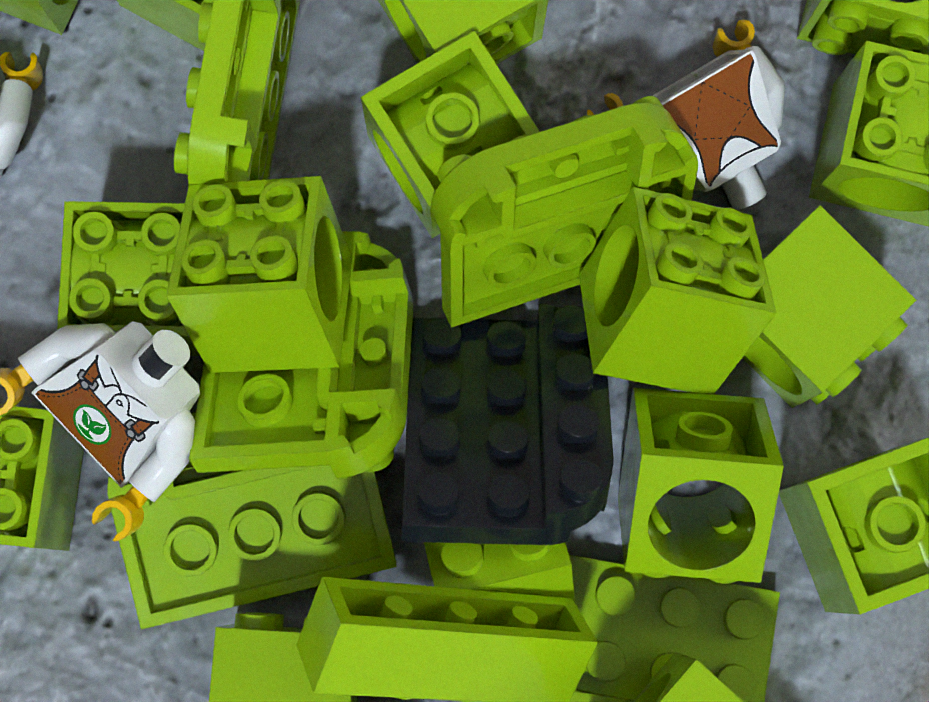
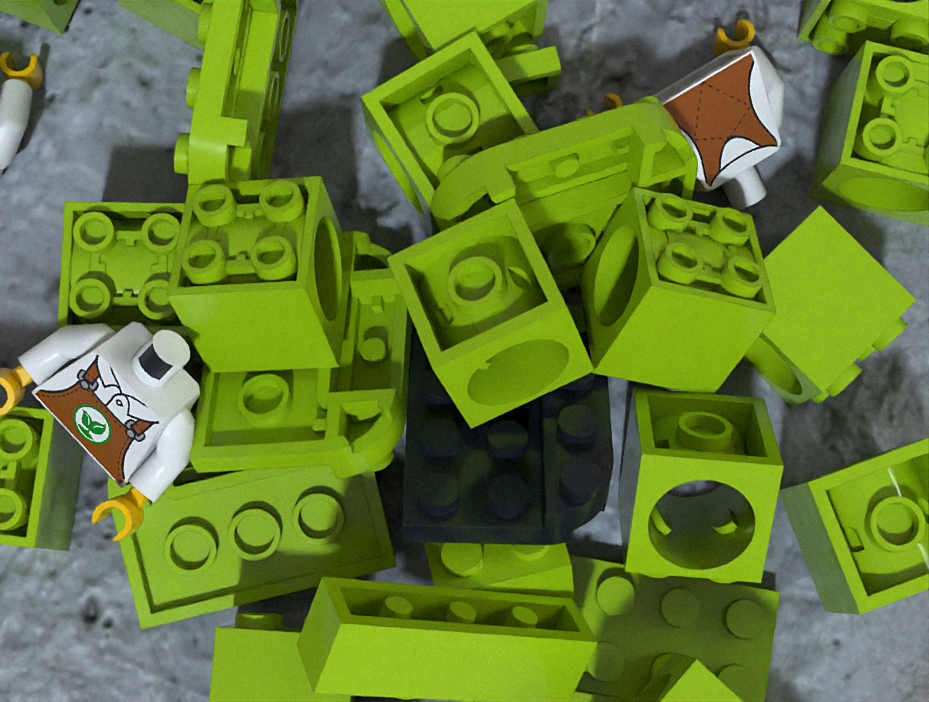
none -> lime brick [387,197,595,429]
none -> lime plate [494,44,562,99]

